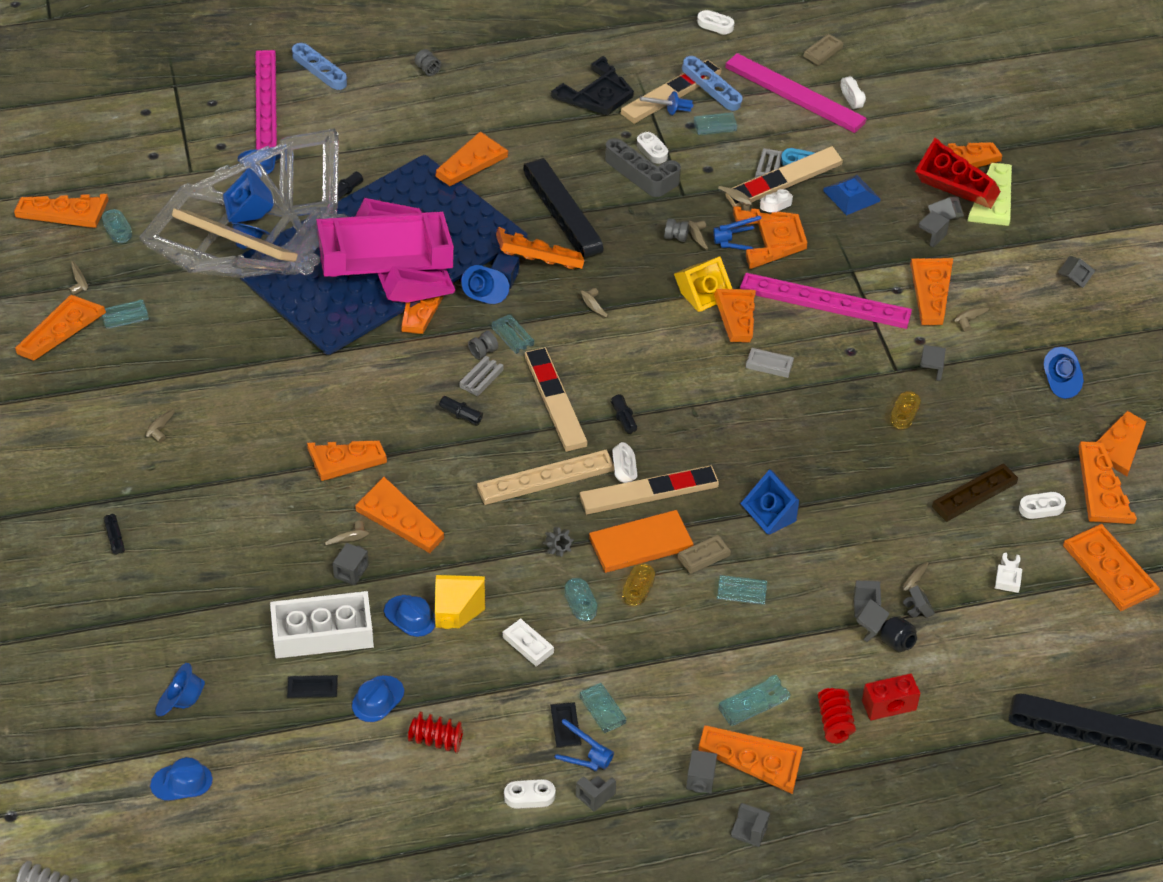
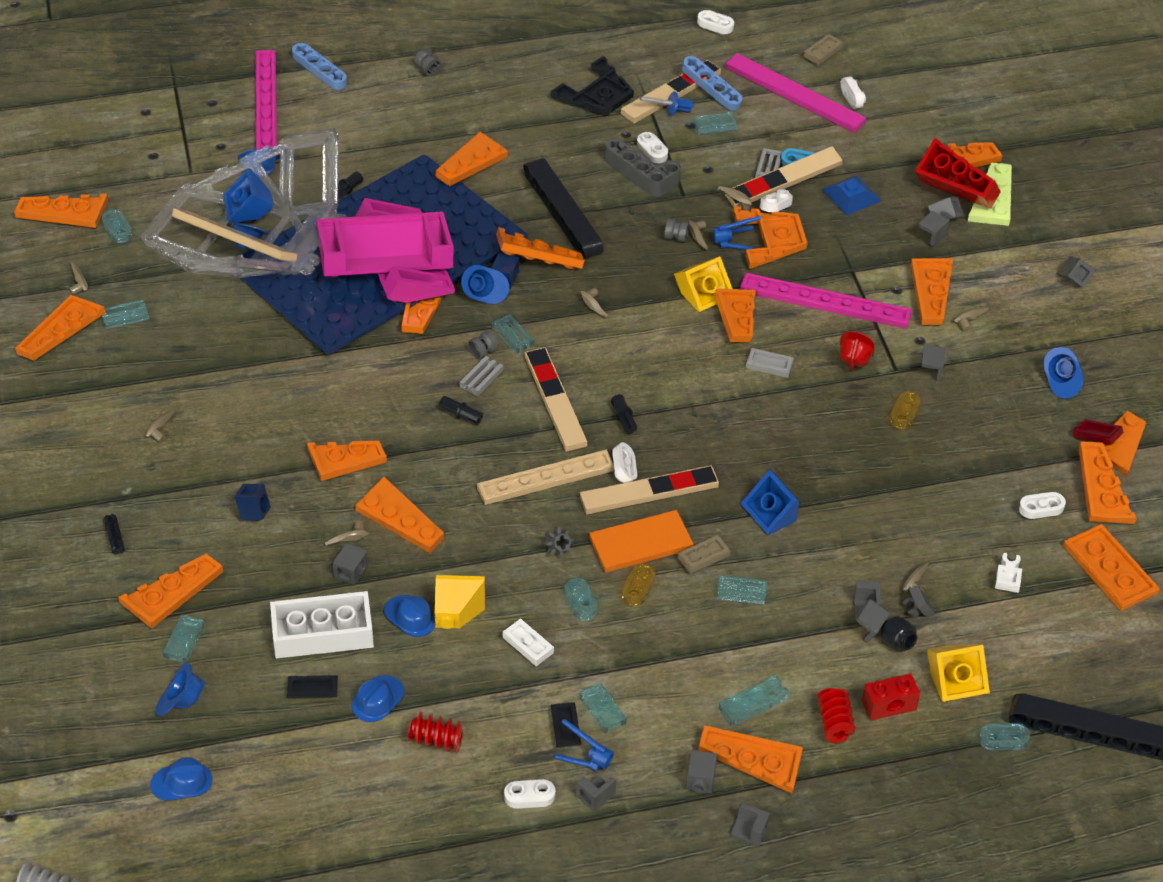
dark brown plate [932,463,1018,522] -> none
none -> orange wing [118,554,224,628]
none -> clear light blue plate [163,615,205,663]
none -> dark blue brick [234,483,271,521]
none -> red piece [840,331,875,371]
none -> yellow slope [927,644,990,702]
none -> clear light blue plate [979,724,1030,750]
none -> dark red tile [1072,419,1124,445]

